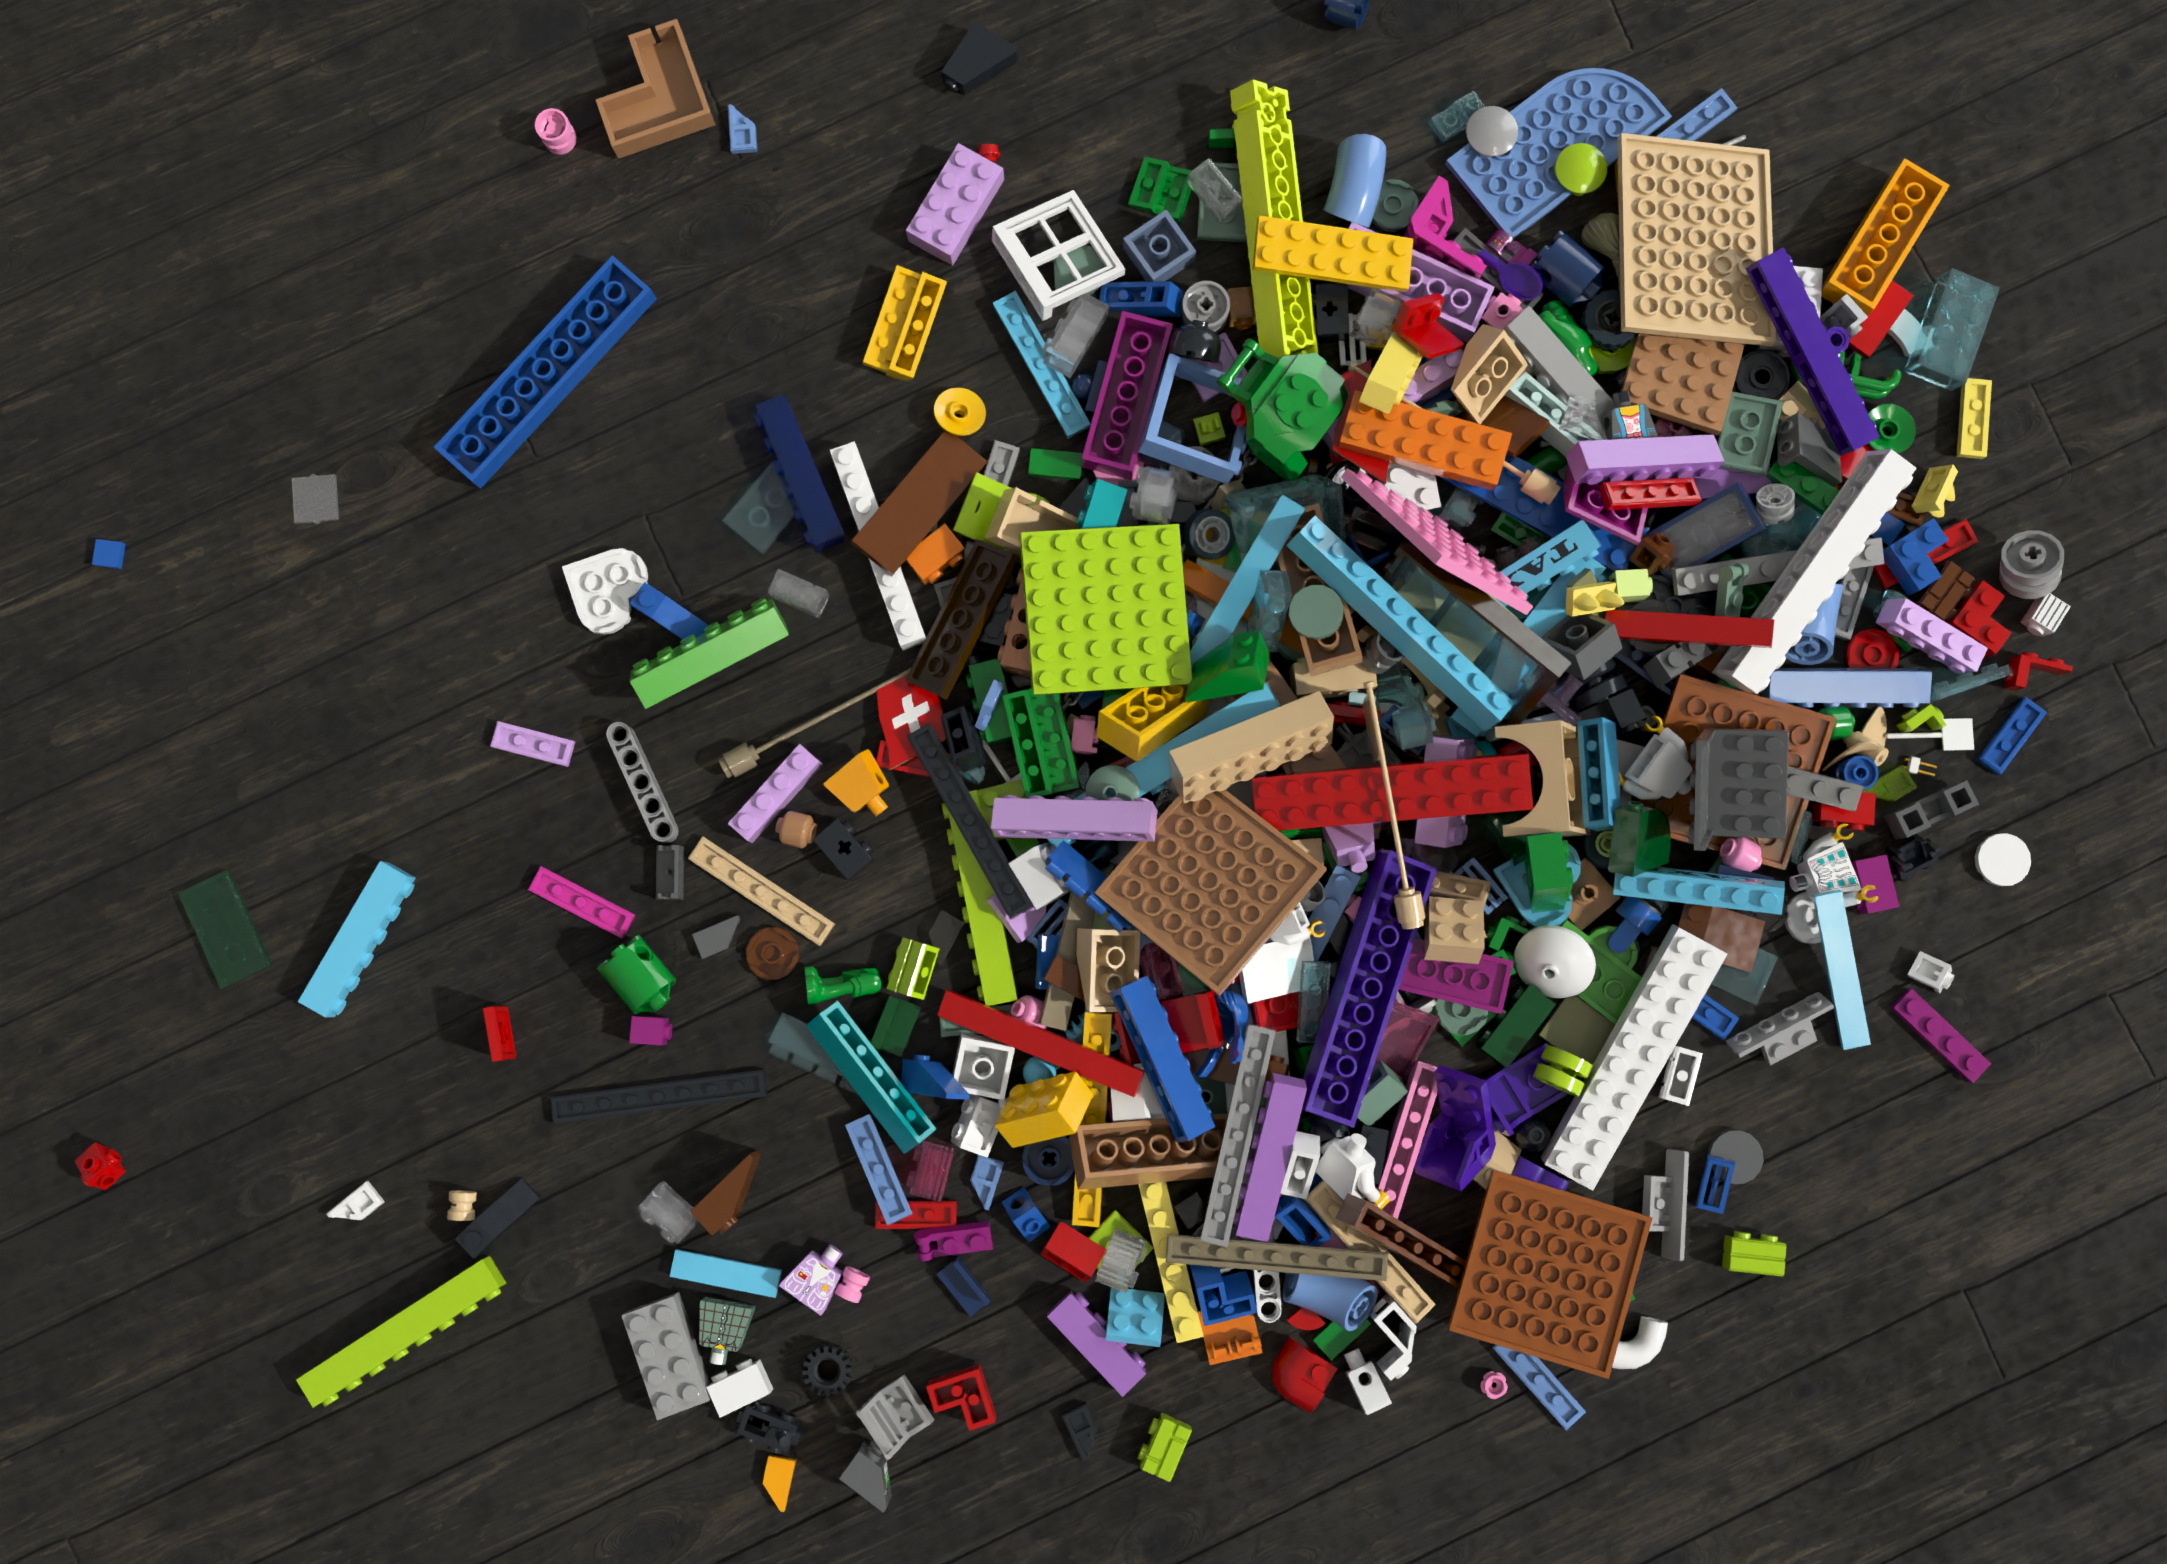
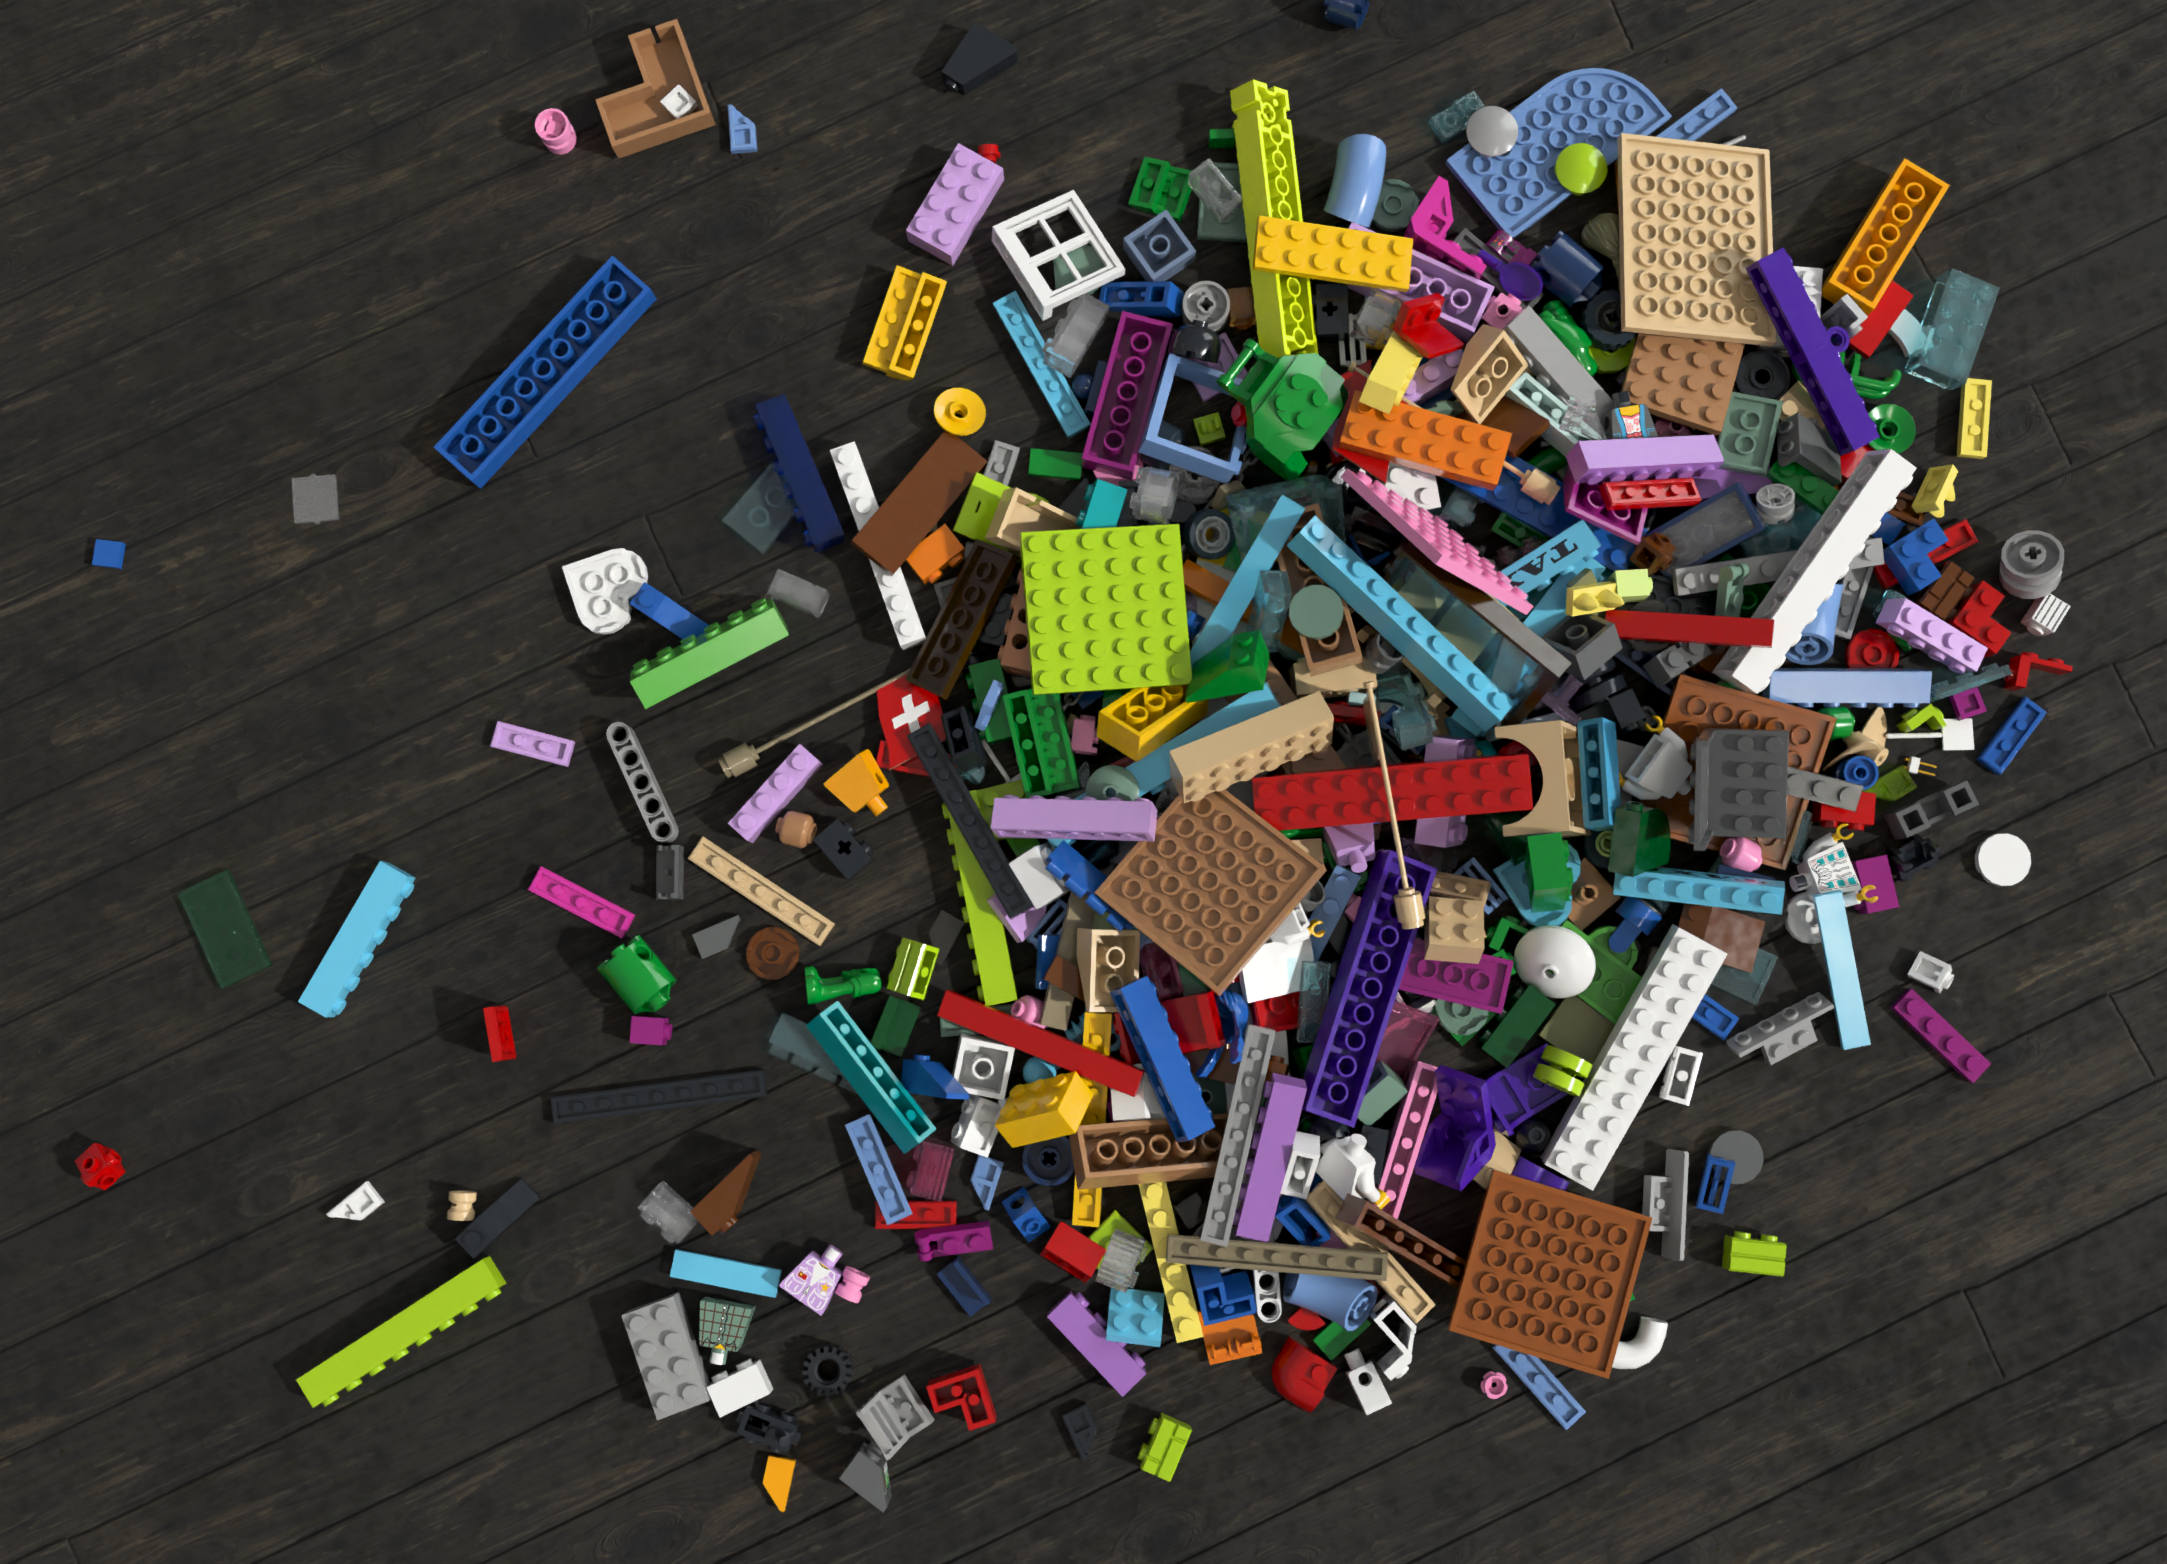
none -> white plate [660,84,698,119]
none -> magenta plate [1948,687,1987,721]

